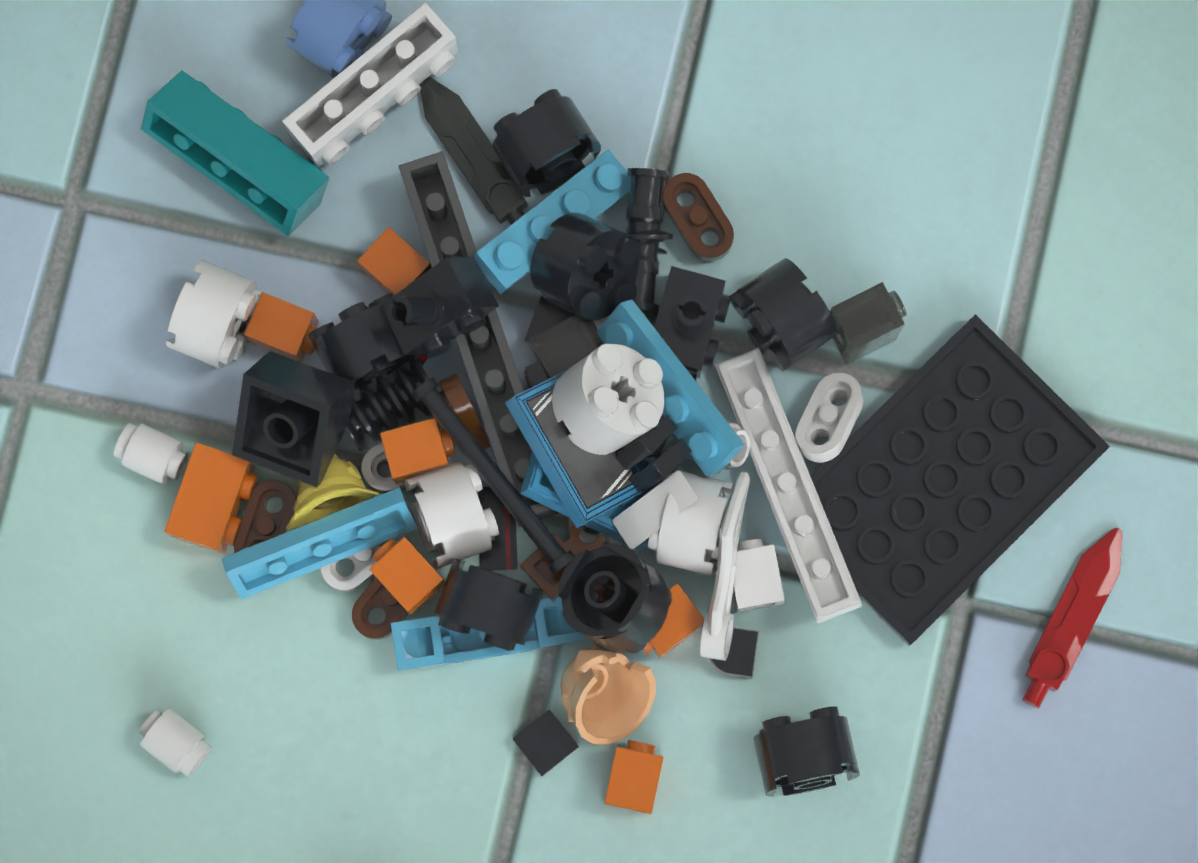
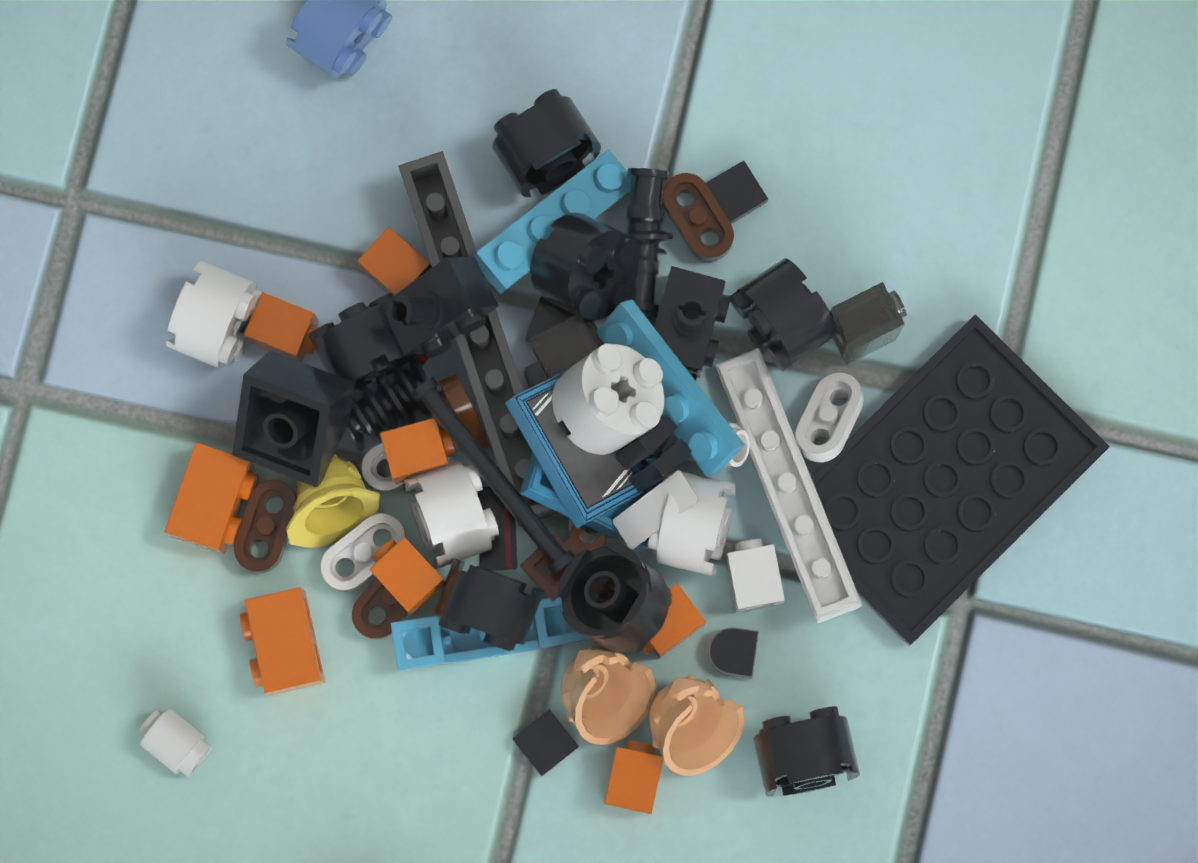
white brick [113,423,188,485] -> none
teal brick [141,70,330,236] -> none
medium azure plate [221,487,418,600] -> none
white brick [282,3,459,167] -> none
pearl dark grey piece [419,76,528,225] -> none
white piece [700,472,750,661] -> none
red piece [1022,528,1122,709] -> none
none -> orange brick [240,587,325,696]
none -> light nougat helmet [649,674,745,776]
none -> black tile [706,160,768,224]

